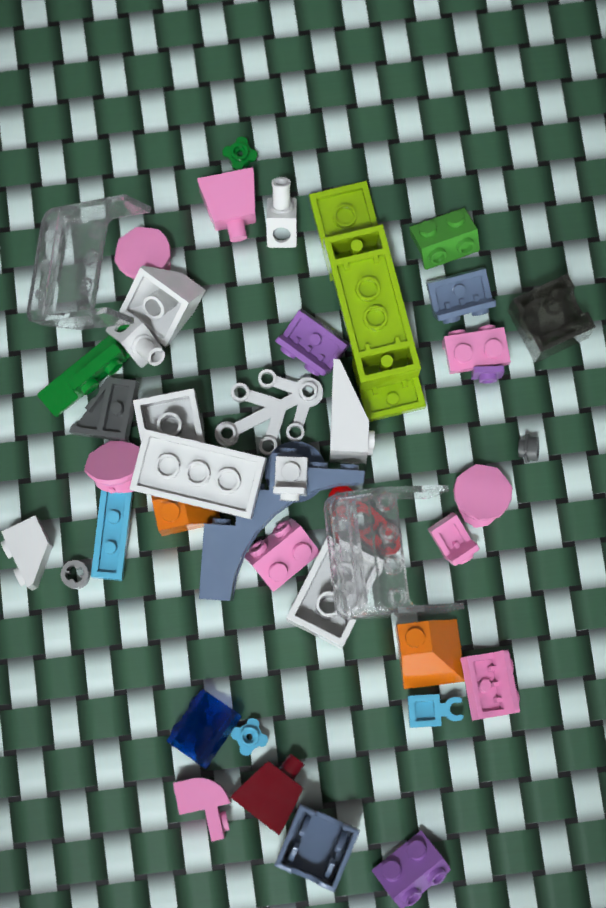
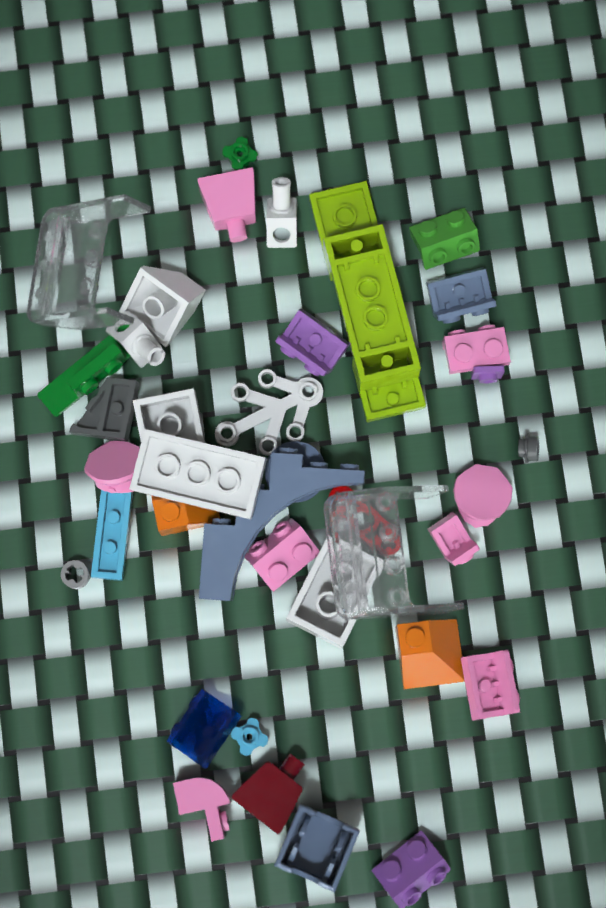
white slope [1,515,53,591] -> none
bright pink hat [115,227,171,280] -> none
white bracket [273,456,308,501] -> none
white slope [330,359,375,464] -> none
medium azure plate [407,694,463,728] -> none
clear smoke piece [508,273,596,363] -> none

